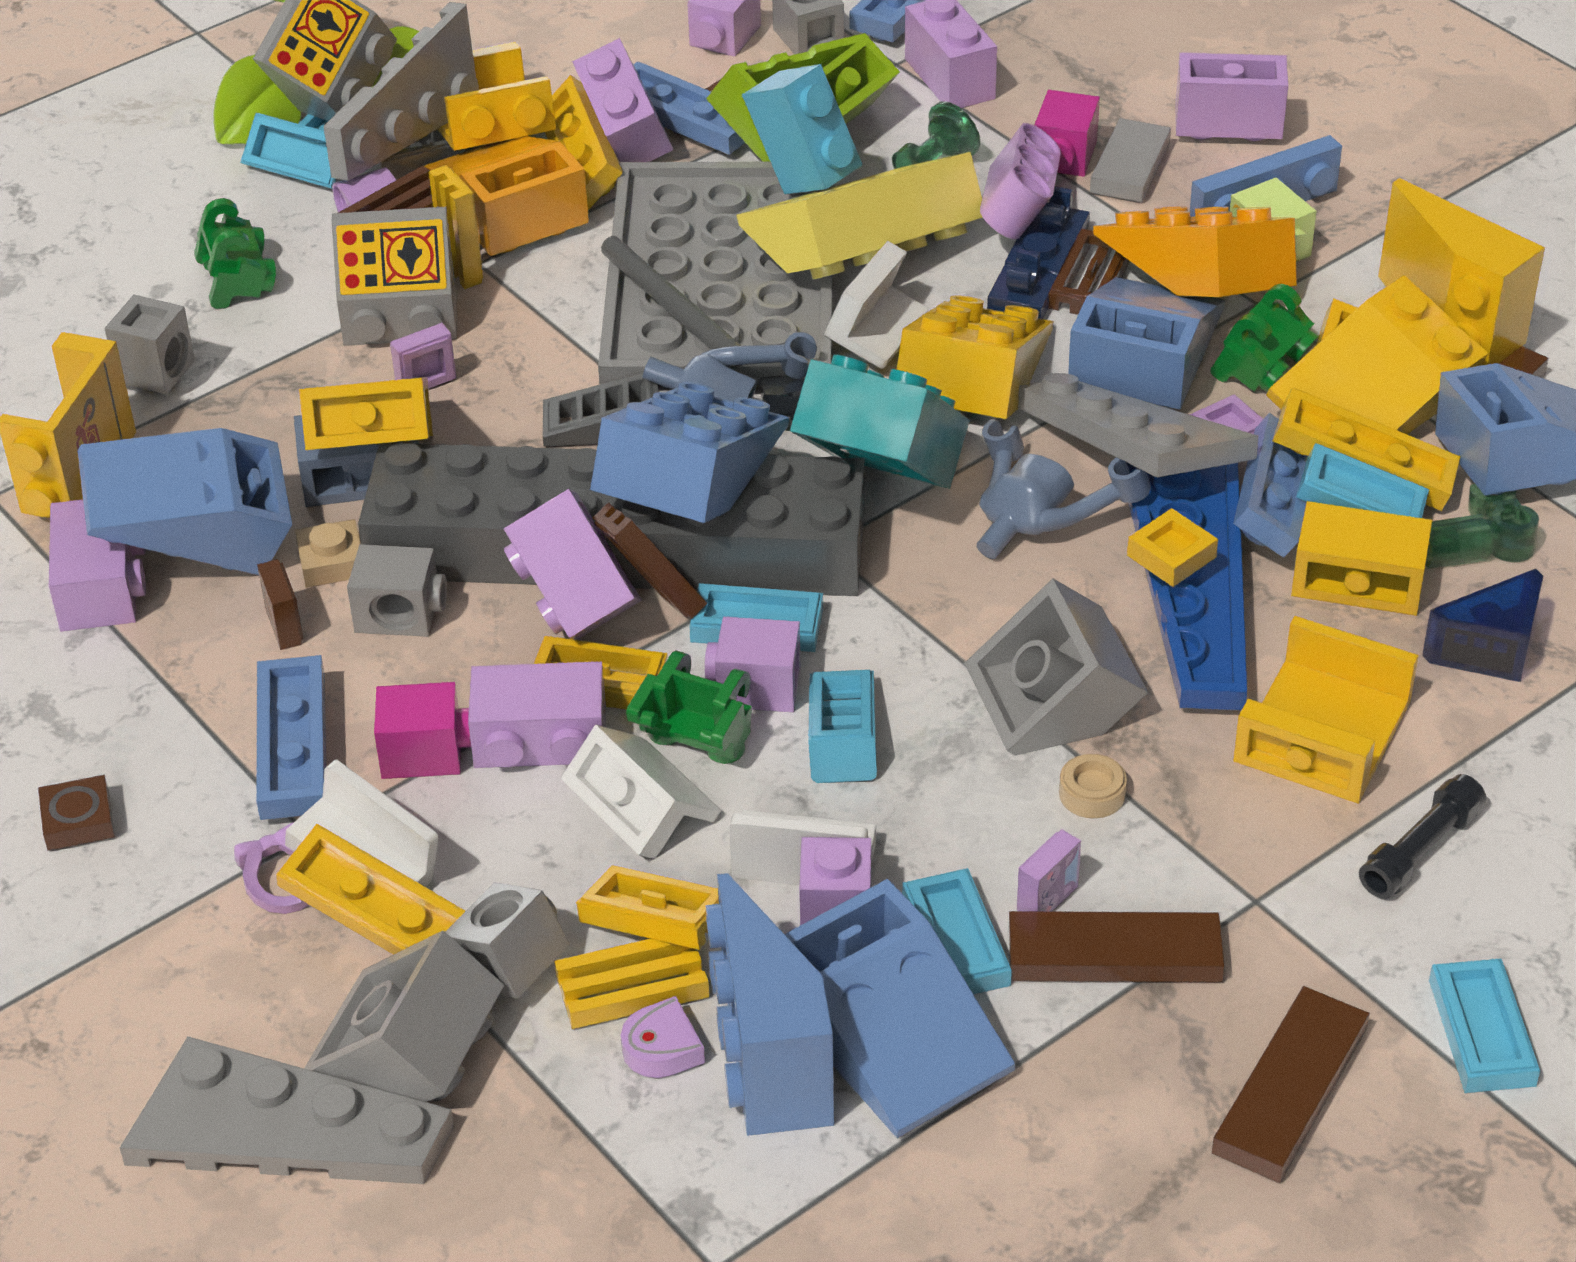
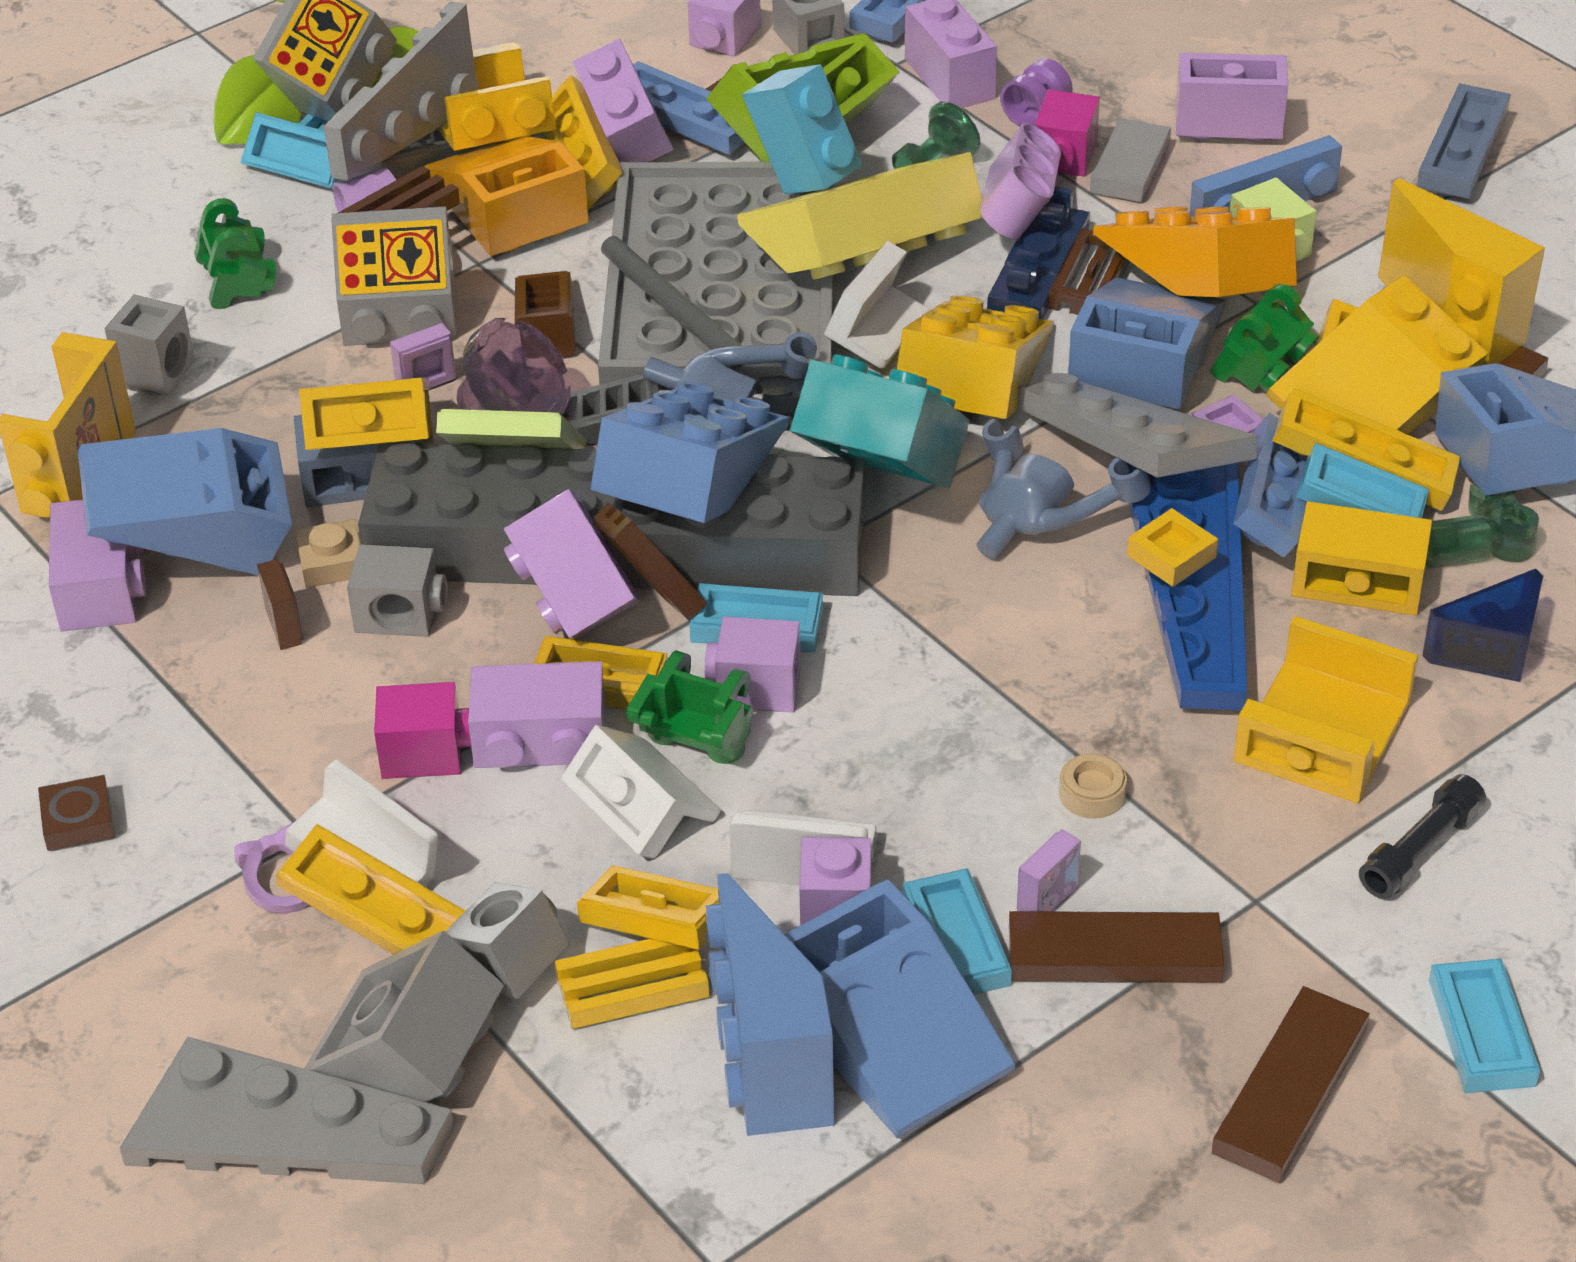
medium blue plate [256,655,326,820] -> none
yellow tile [429,165,483,289] -> none
lavender tile [621,996,705,1078] -> none
medium azure slope [808,669,877,783] -> none
light grey slope [964,578,1148,756] -> none
none -> yellowish green tile [436,409,586,449]
none -> clear purple tile [456,318,571,415]
none -> reddish brown slope [514,271,576,361]
none -> medium lavender wheel [1000,58,1073,127]
none -> sand blue plate [1417,83,1511,199]

